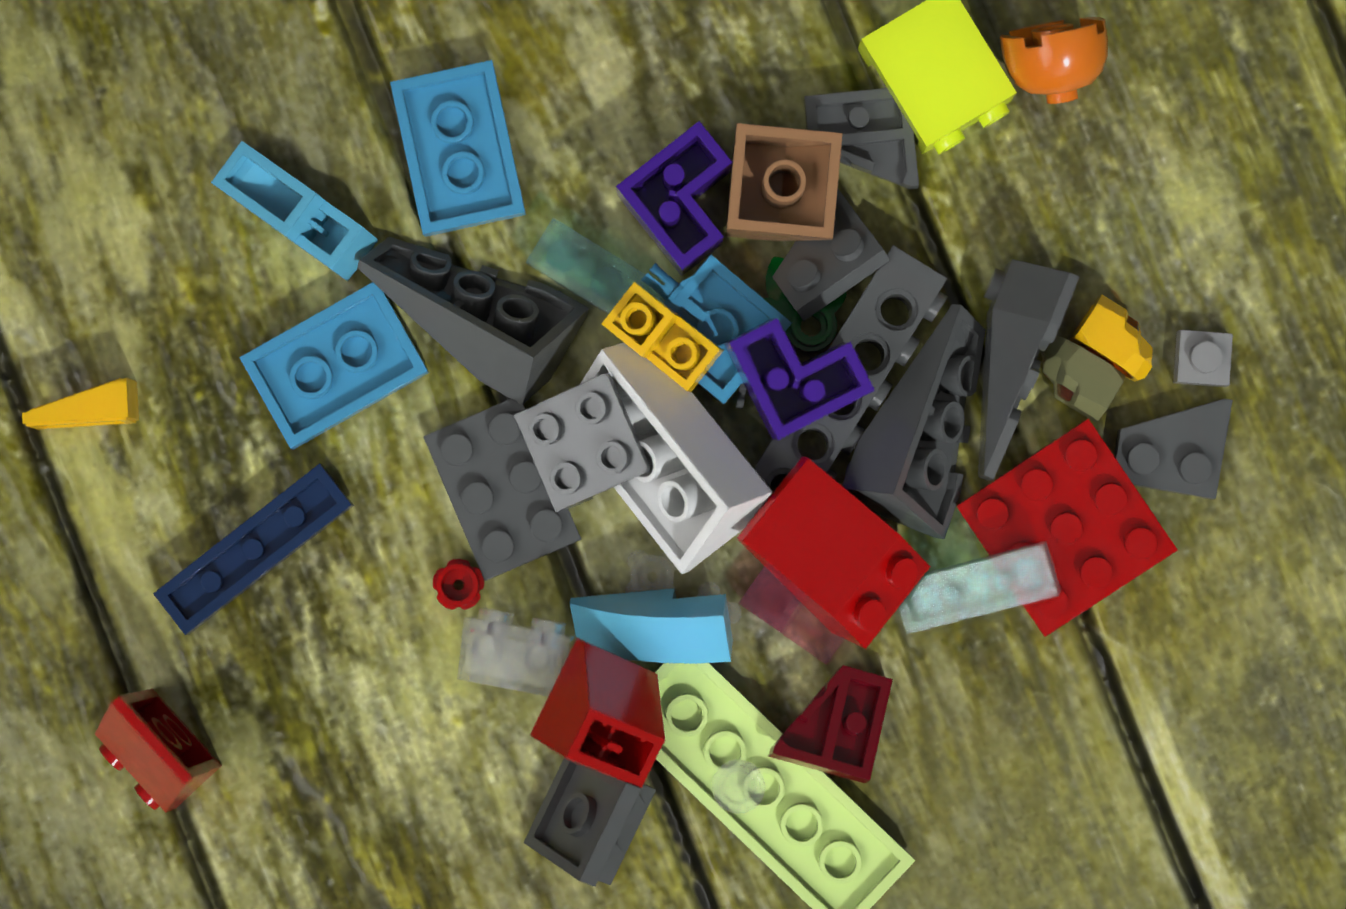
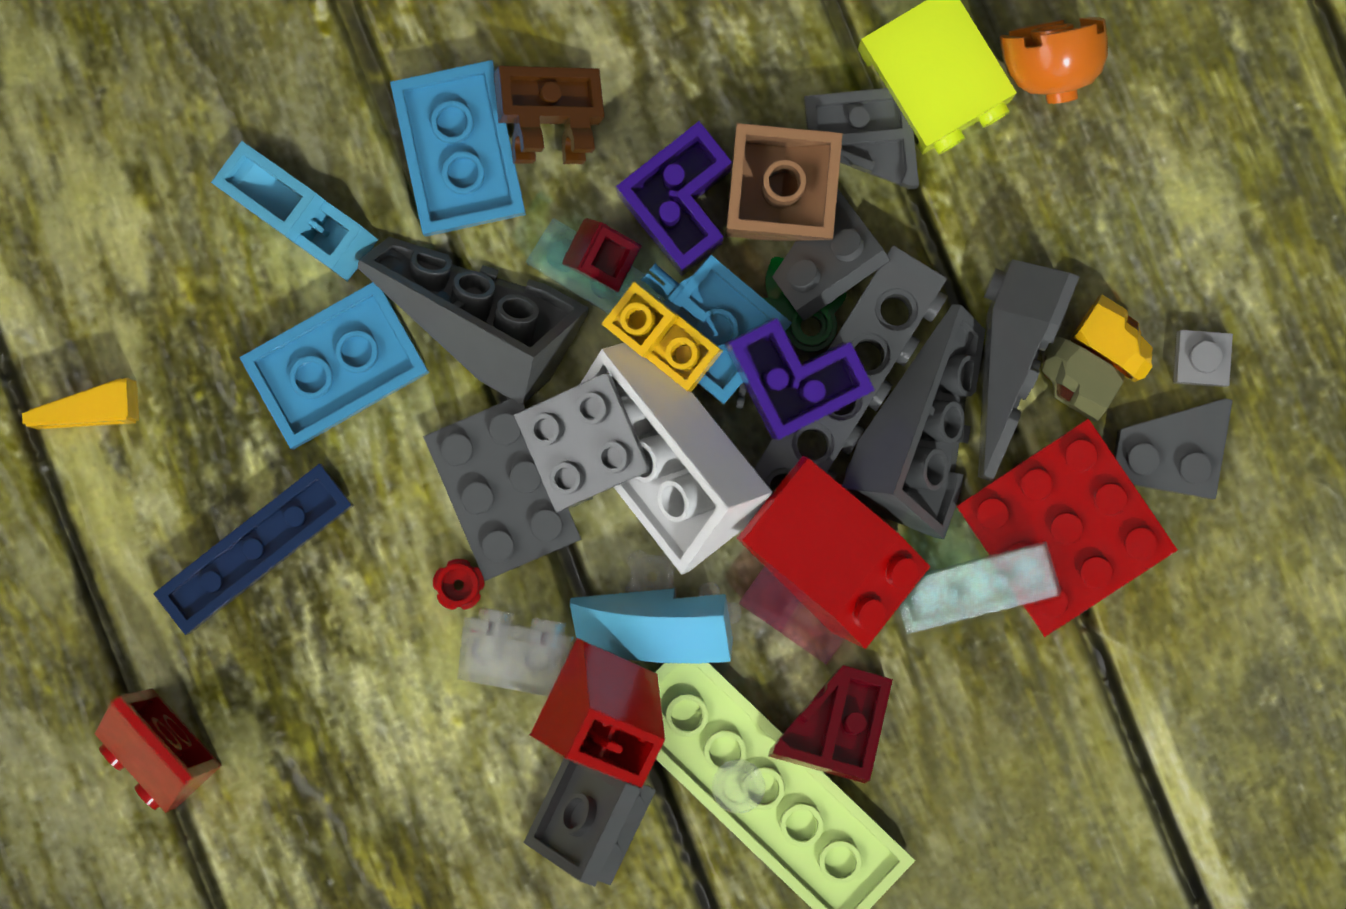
none -> reddish brown plate [494,66,605,164]
none -> dark red slope [562,218,642,292]

